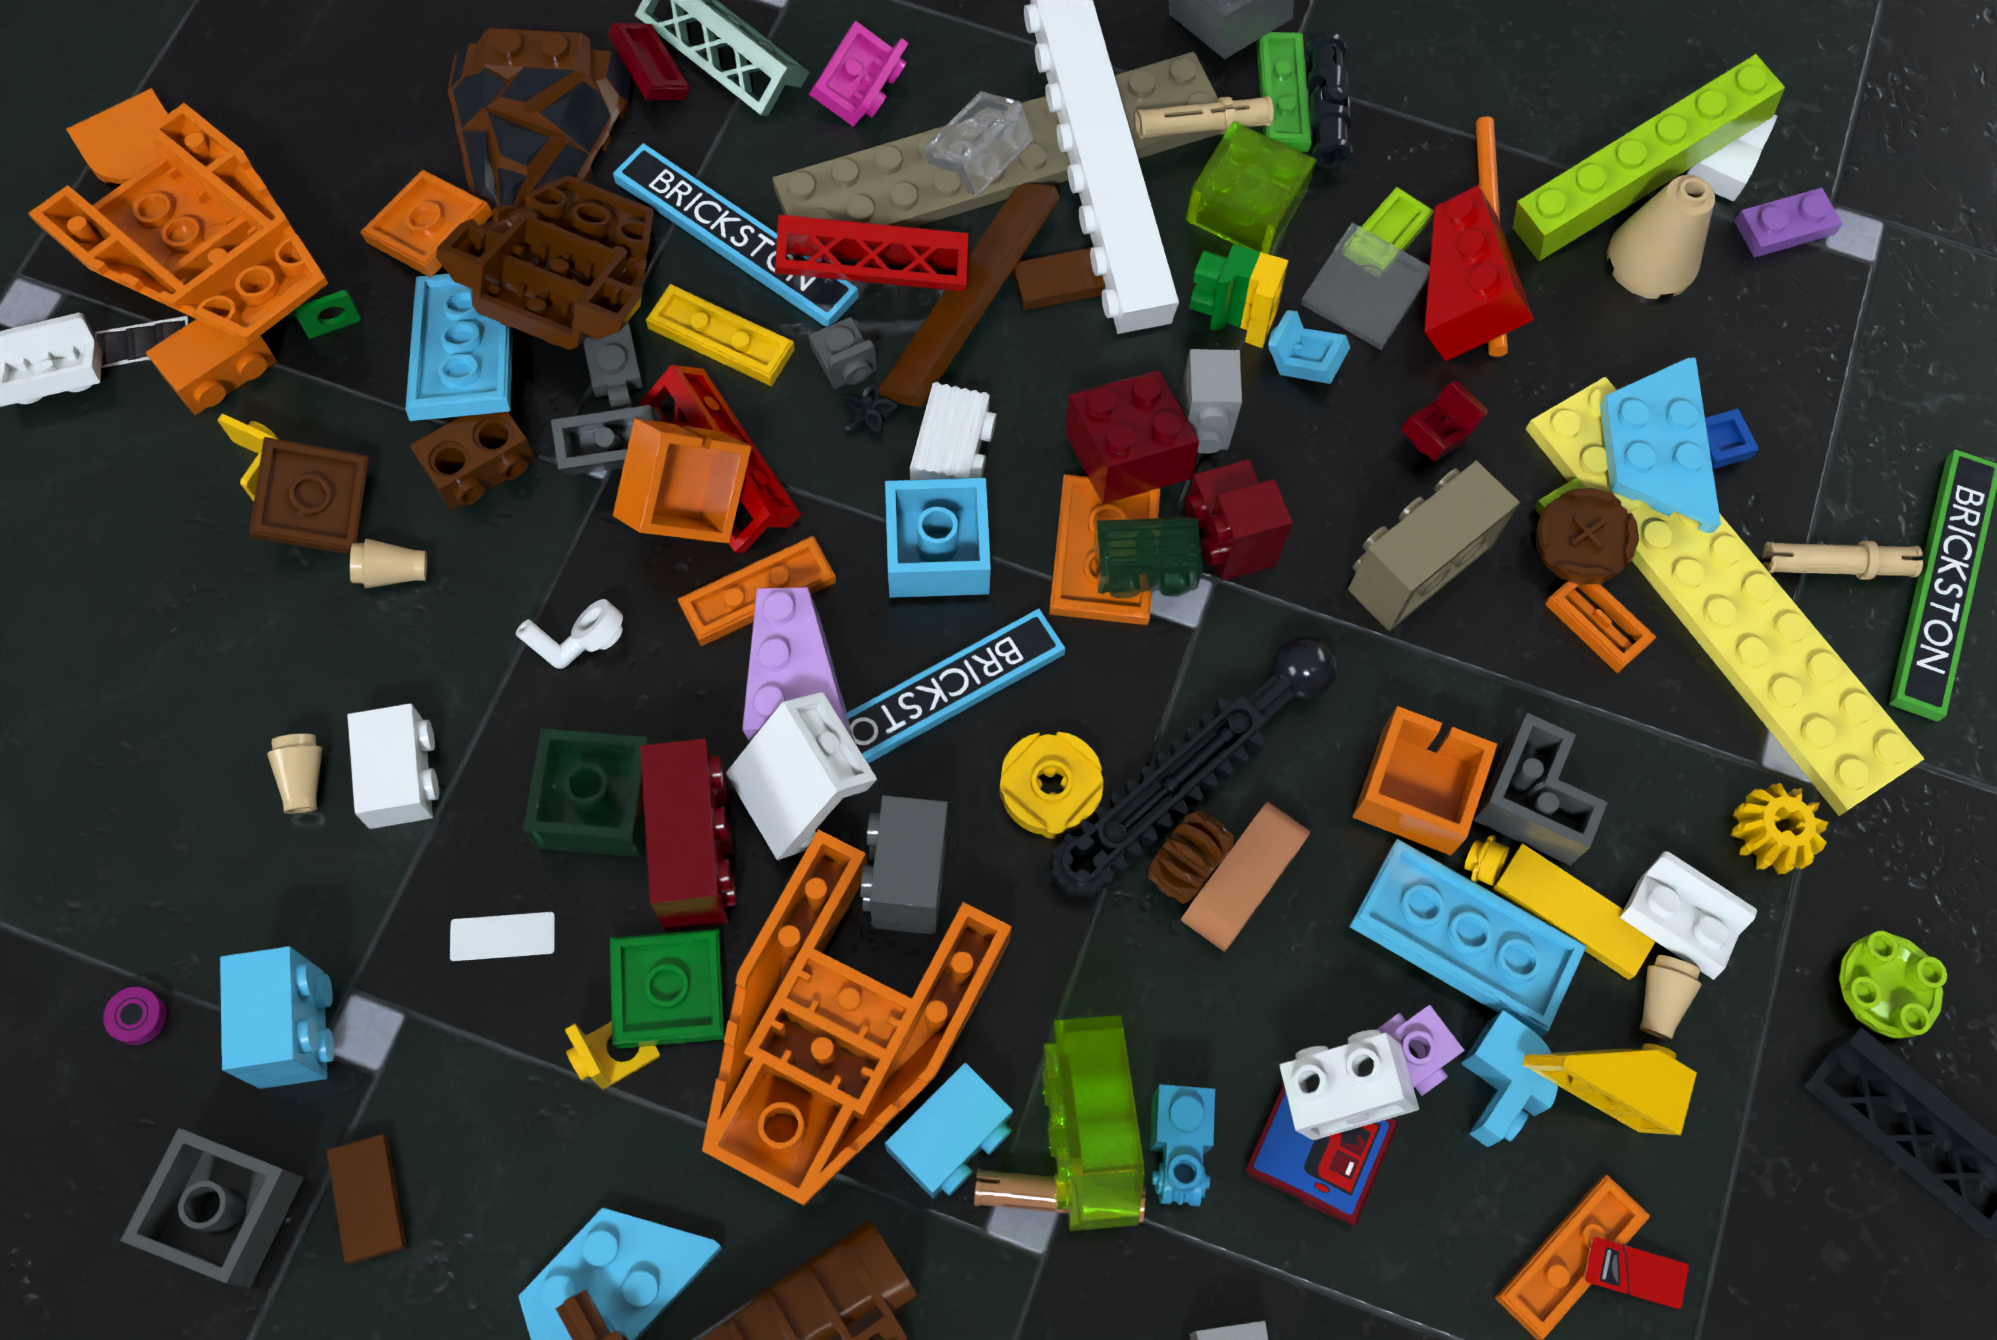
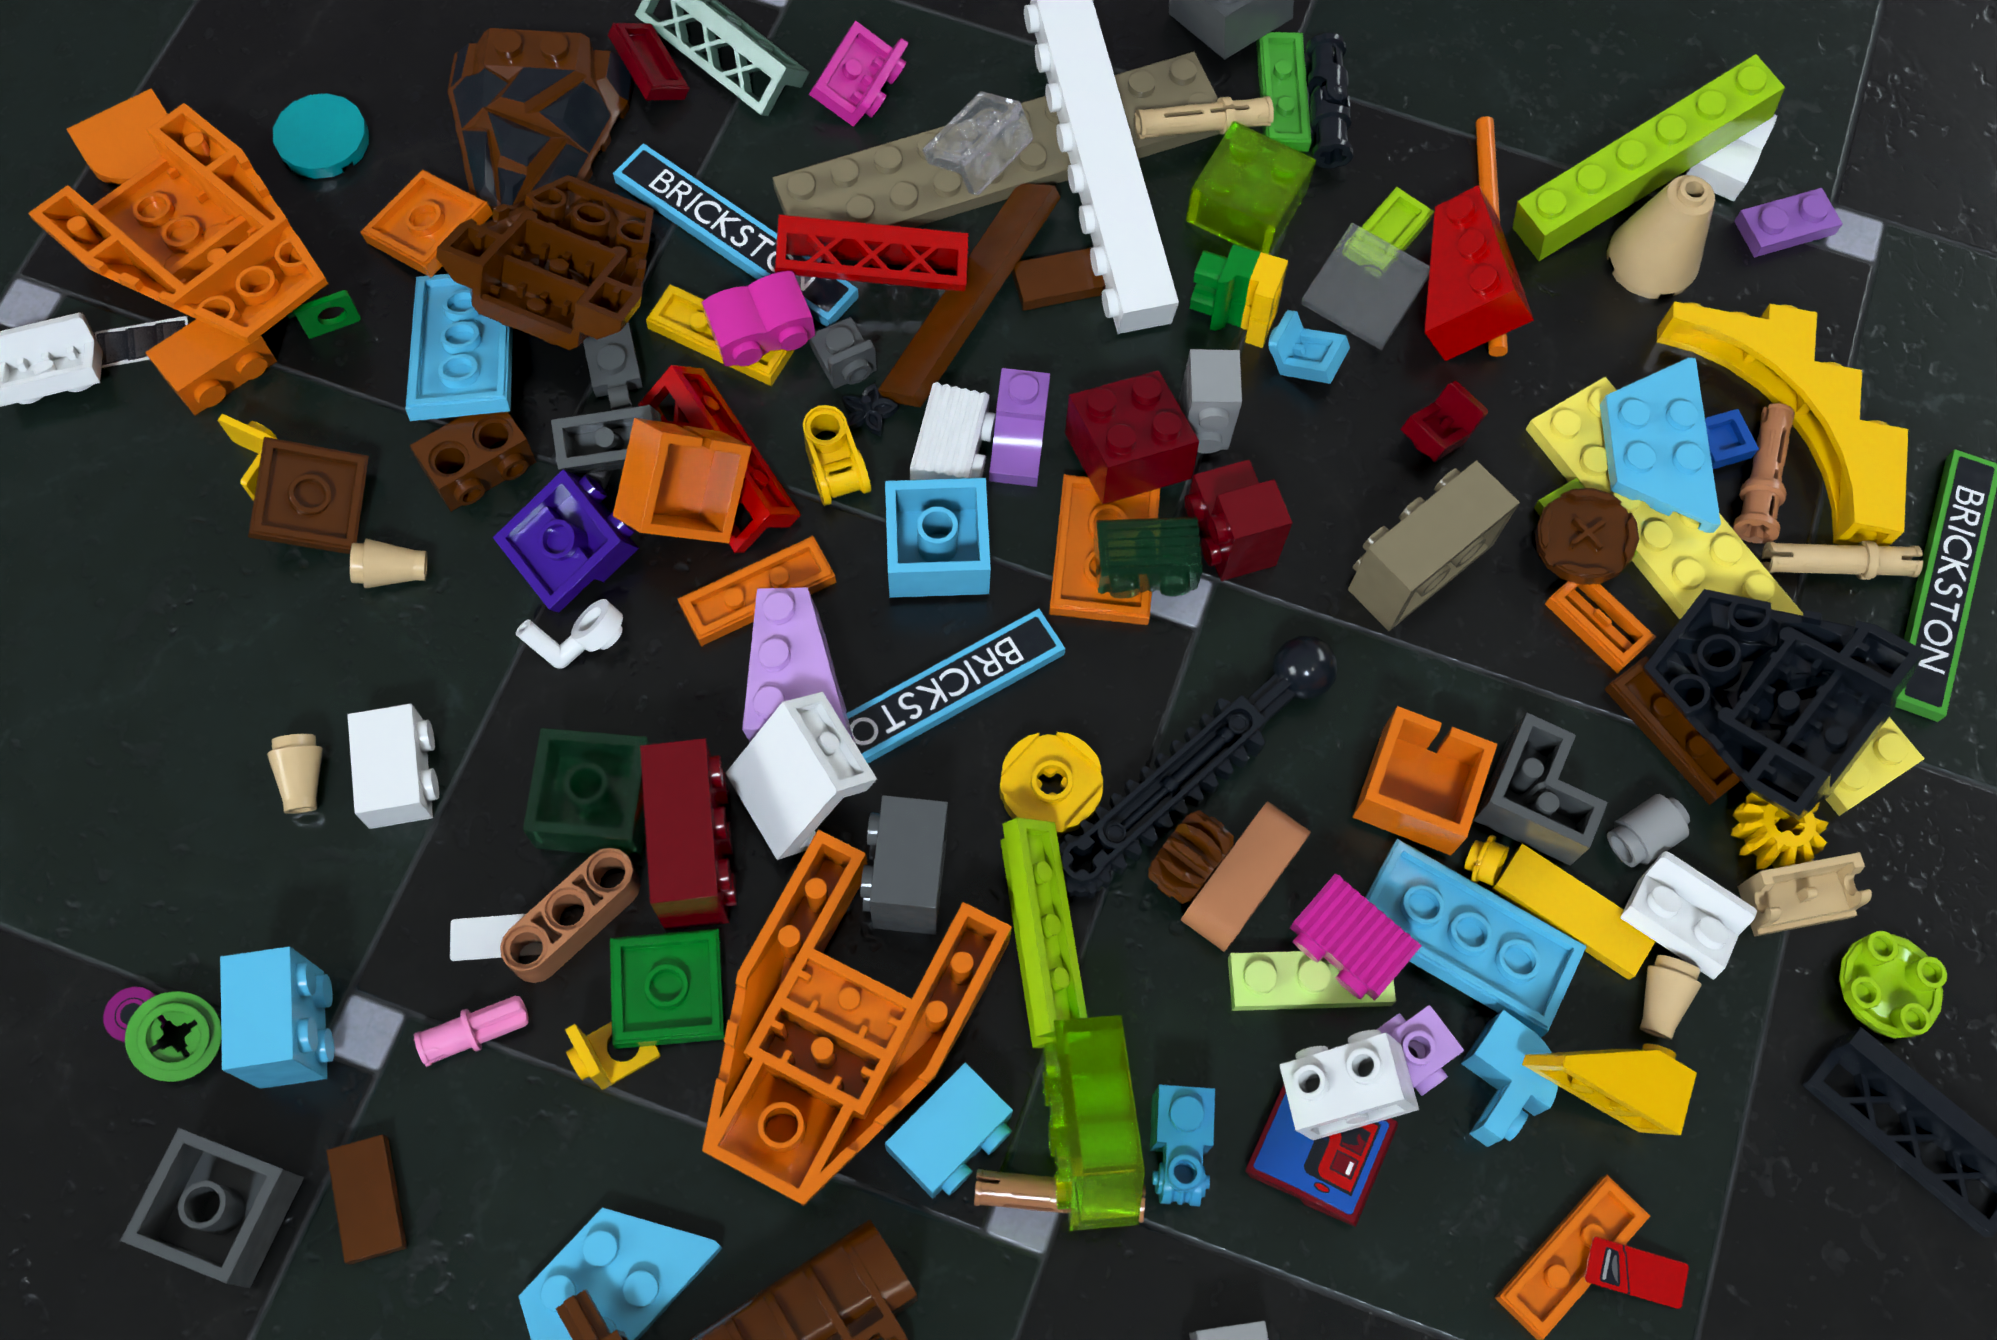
none -> bright green gear [125,991,221,1082]
none -> teal tile [273,93,369,179]
none -> bright pink axle [414,996,529,1067]
none -> dark purple plate [493,469,639,613]
none -> nougat beam [500,848,641,983]
none -> dark pink brick [702,271,815,366]
none -> yellow piece [803,405,871,506]
none -> medium lavender arch [989,368,1050,487]
none -> lime fence [1000,817,1090,1048]
none -> yellowish green plate [1228,951,1396,1011]
none -> dark pink brick [1290,873,1421,1000]
none -> reddish brown tile [1604,656,1741,805]
none -> light grey brick [1607,794,1690,867]
none -> black wedge [1644,589,1924,820]
none -> yellow arch [1656,301,1908,546]
none -> nougat pin [1733,403,1795,543]
none -> tan hinge [1737,852,1872,937]

